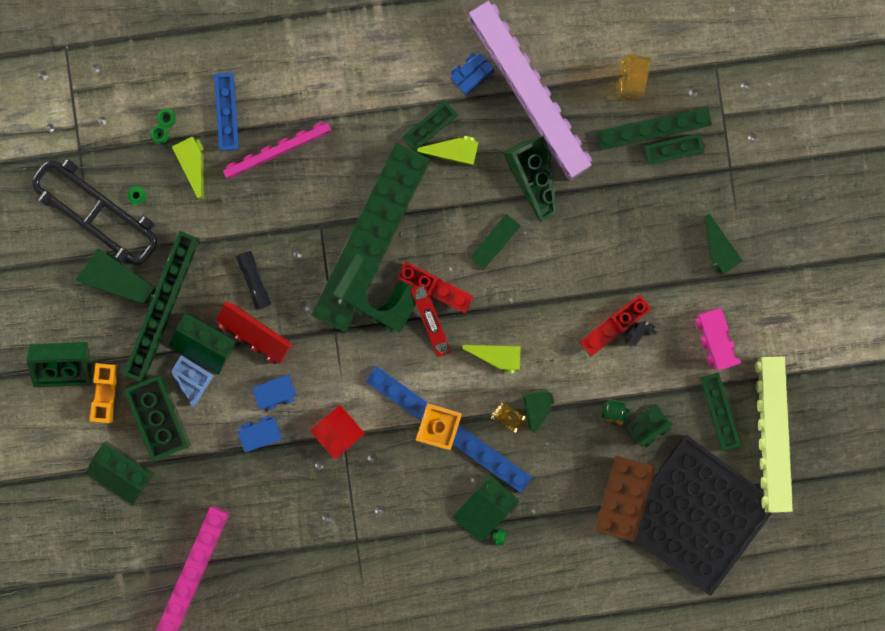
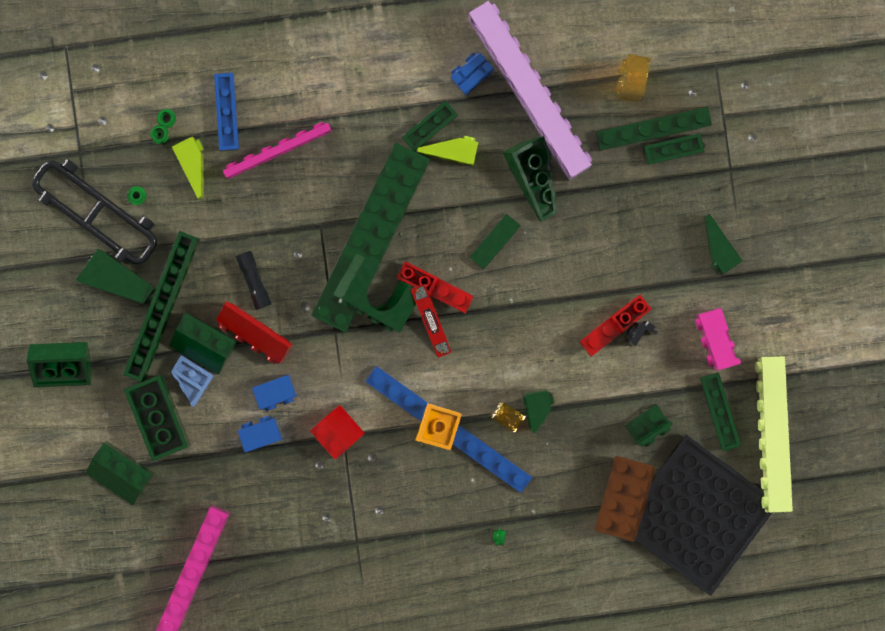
light orange arch [90,363,119,423] -> none
dark green slope [452,474,519,542] -> none
lime slope [462,345,521,373] -> none
dark green head [601,399,630,426] -> none

